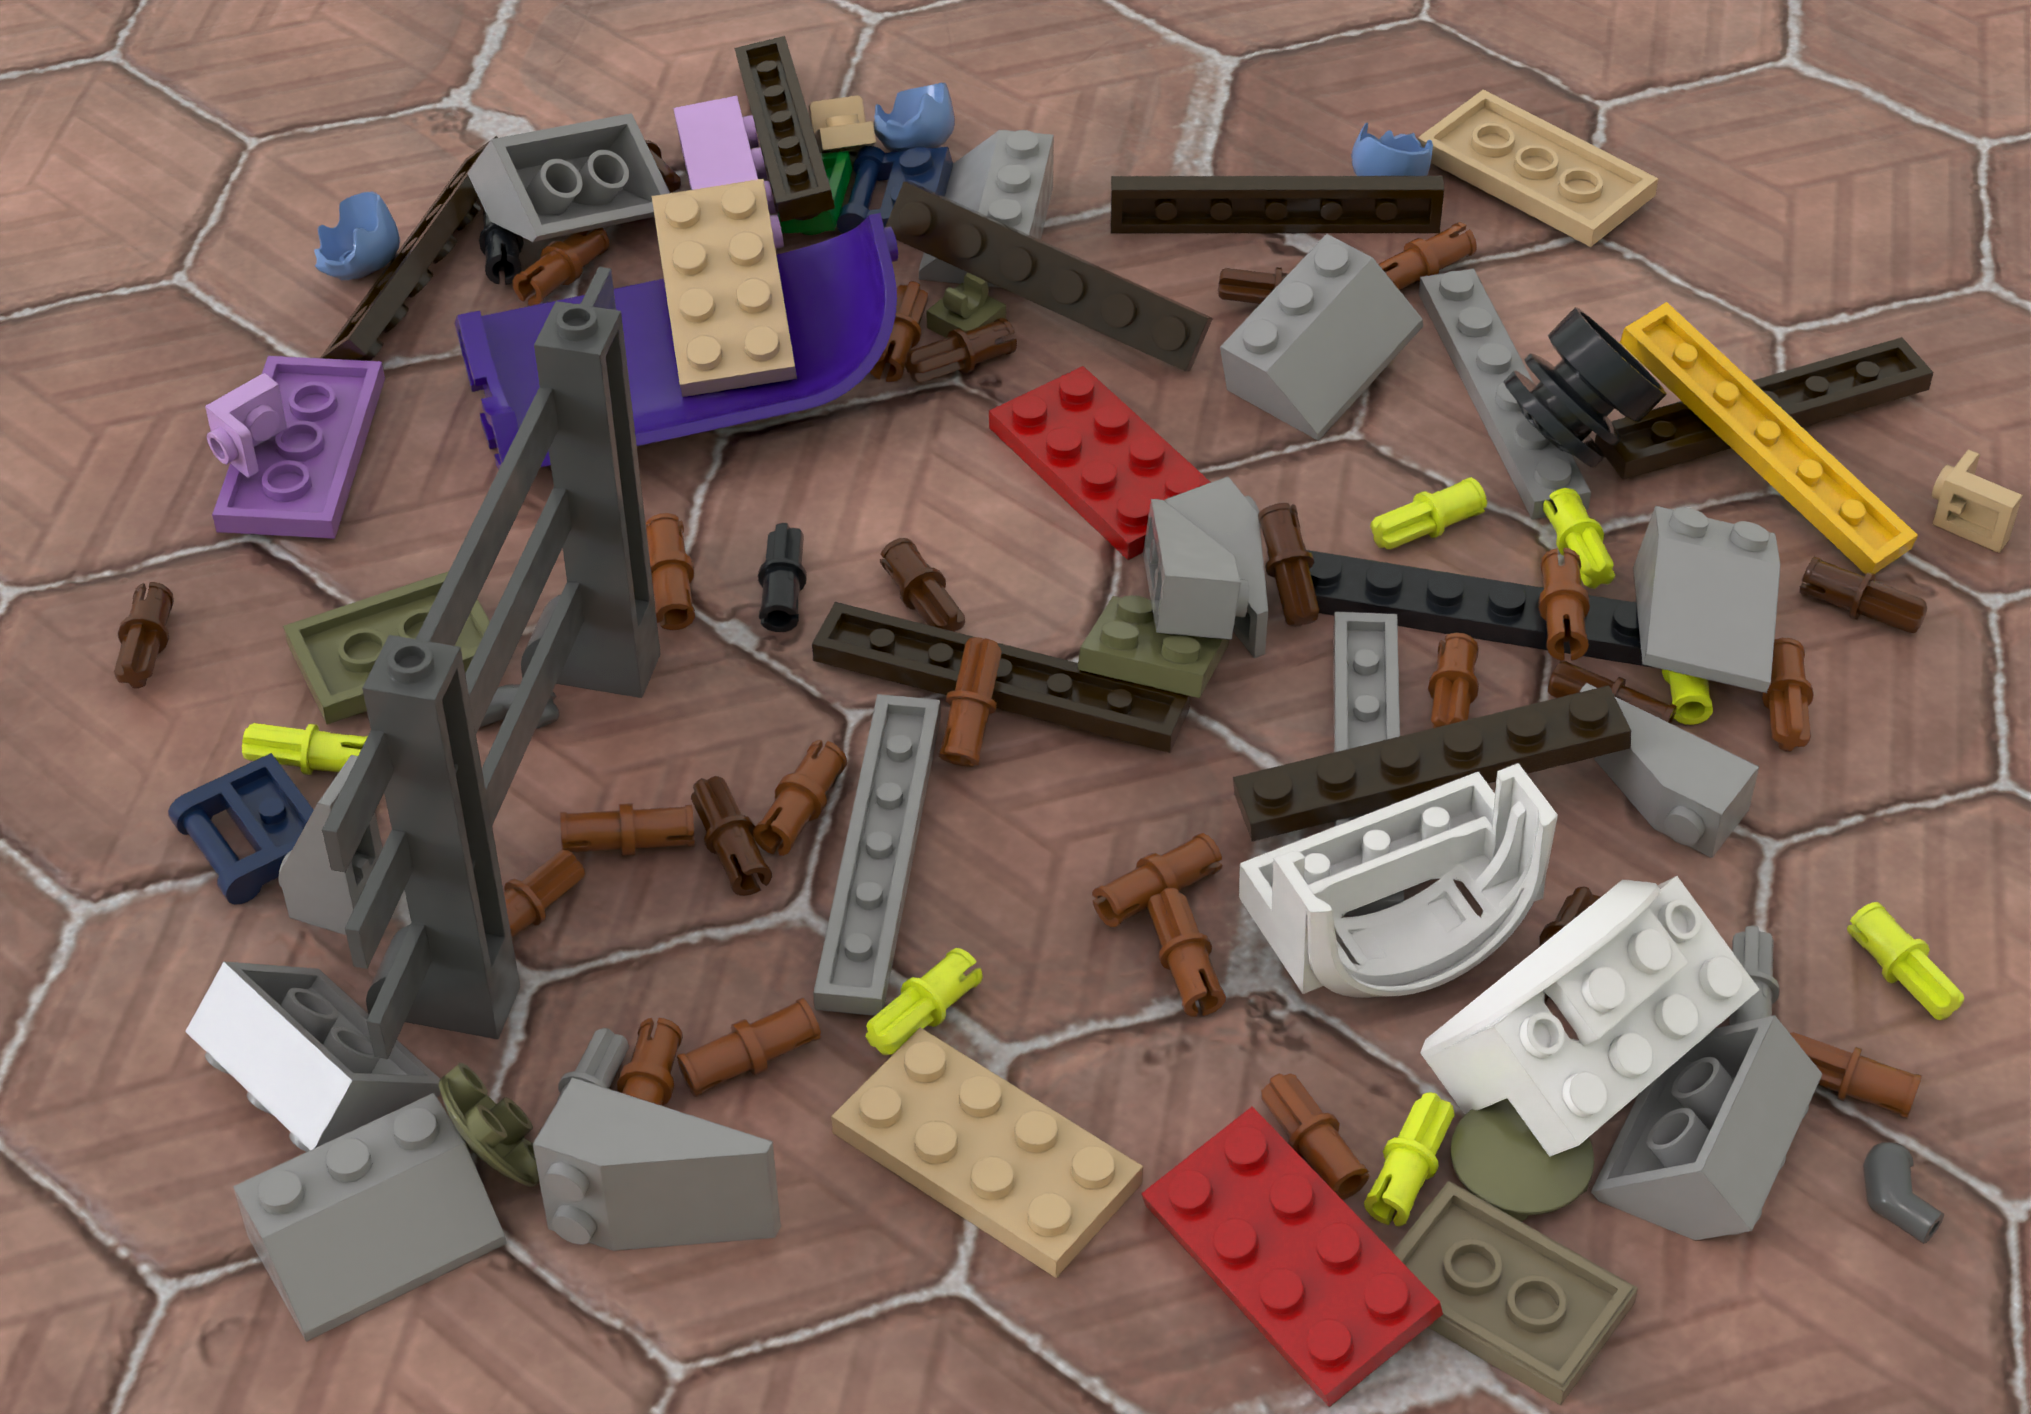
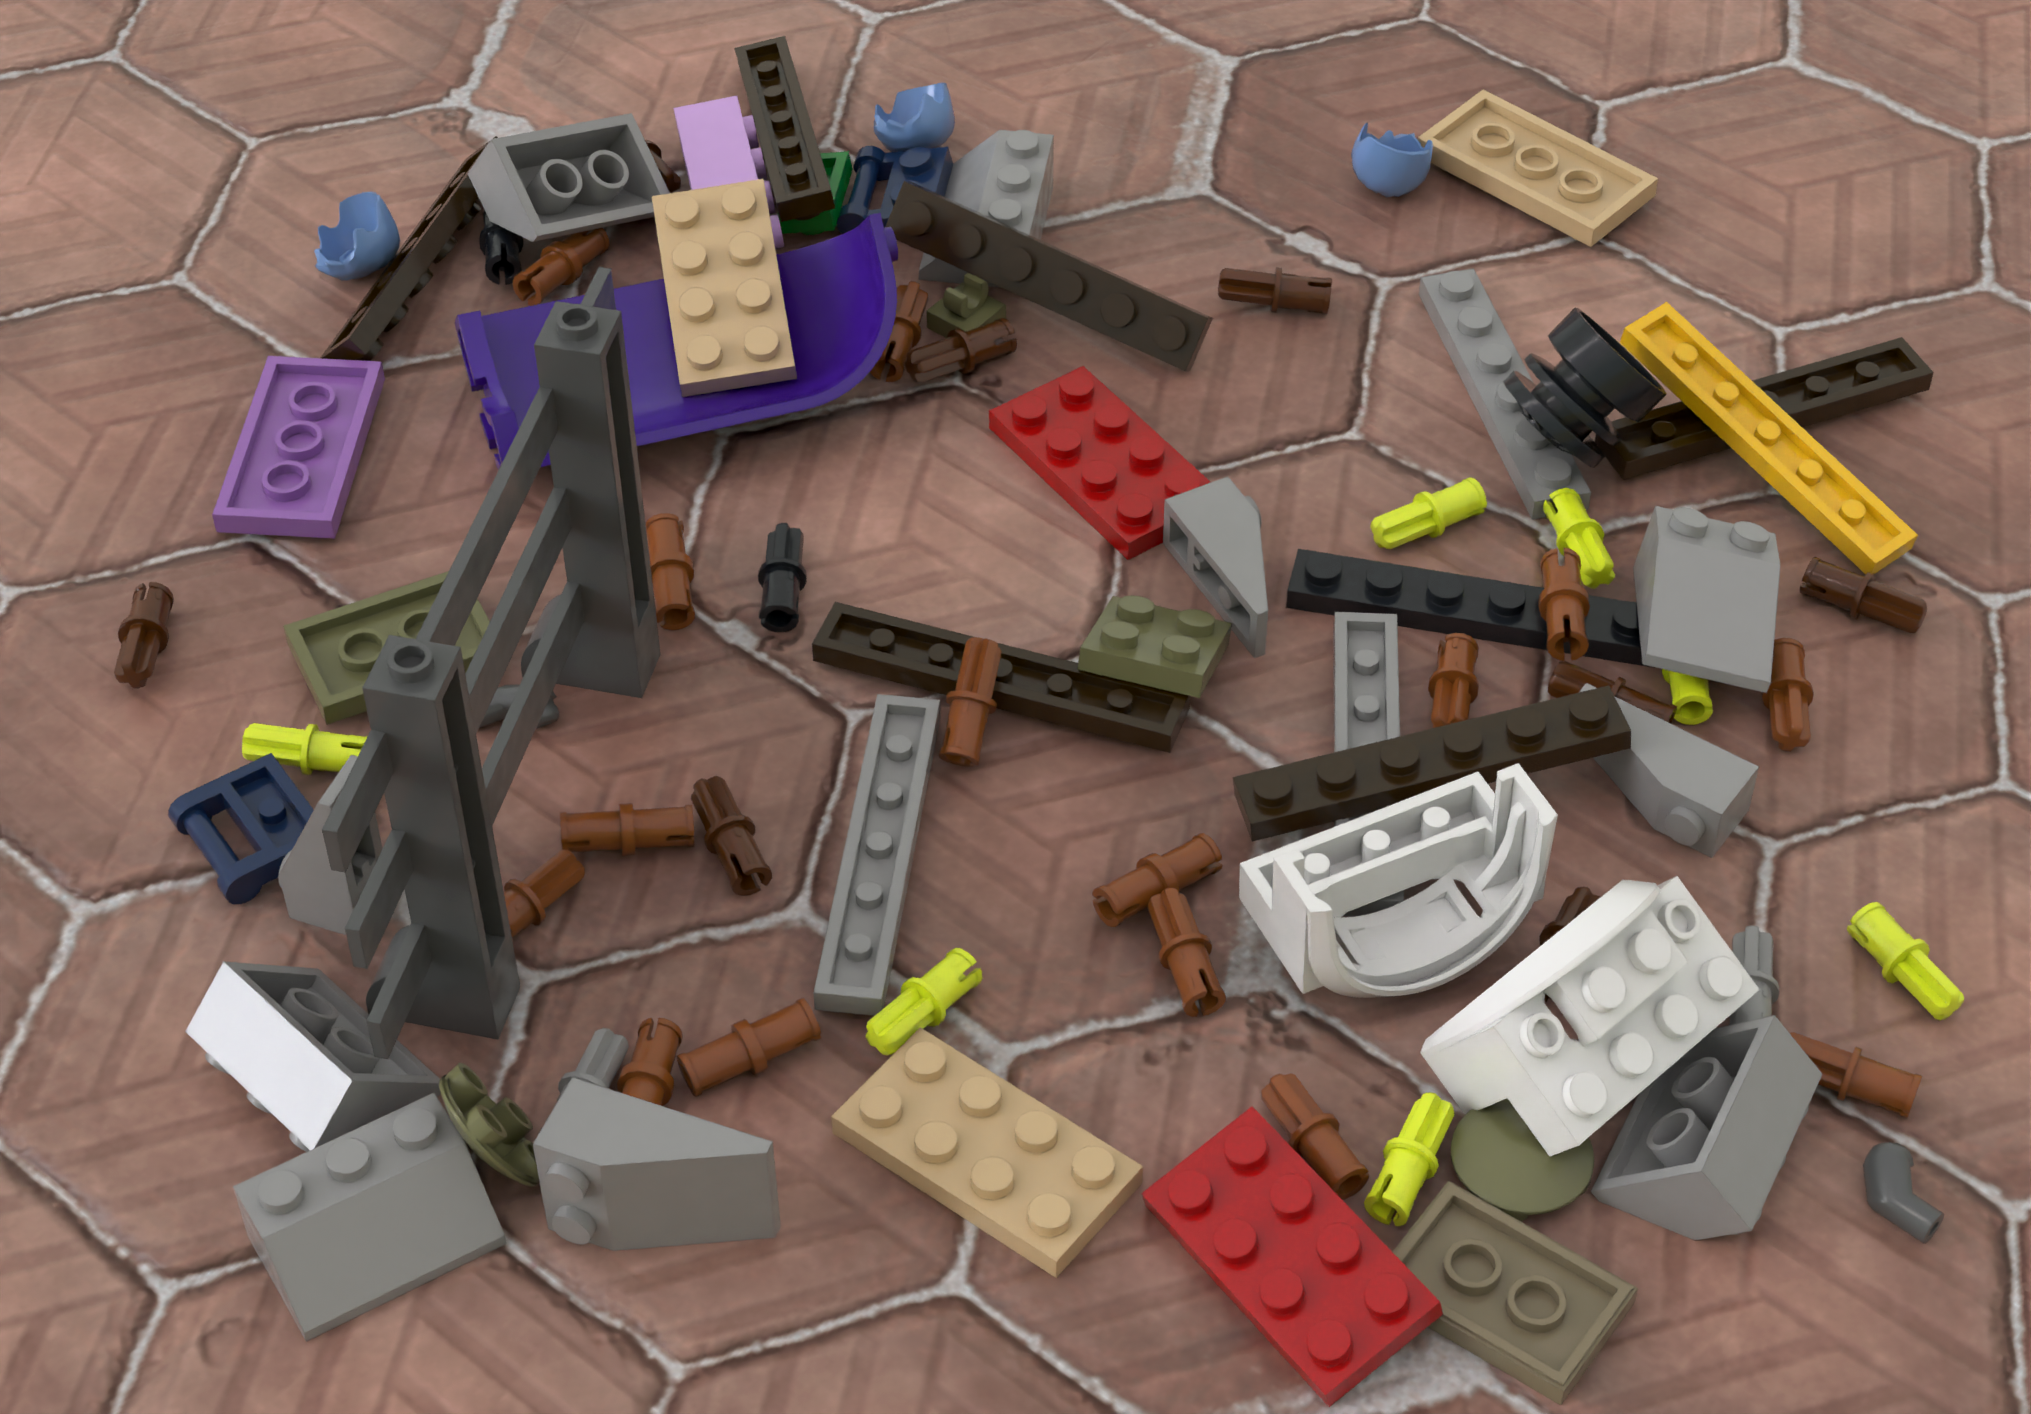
lavender bracket [205,373,287,478] -> none
dark orange pin [753,740,847,856] -> none
tan bracket [809,96,876,153] -> none
reddish brown axle [880,538,965,632] -> none
dark brown plate [1110,176,1444,233] -> none
light grey slope [1143,499,1249,639] -> none
light grey slope [1220,234,1423,441] -> none
reddish brown axle [1258,503,1319,627] -> none
dark orange pin [1378,222,1477,290] -> none
tan bracket [1932,449,2022,553] -> none

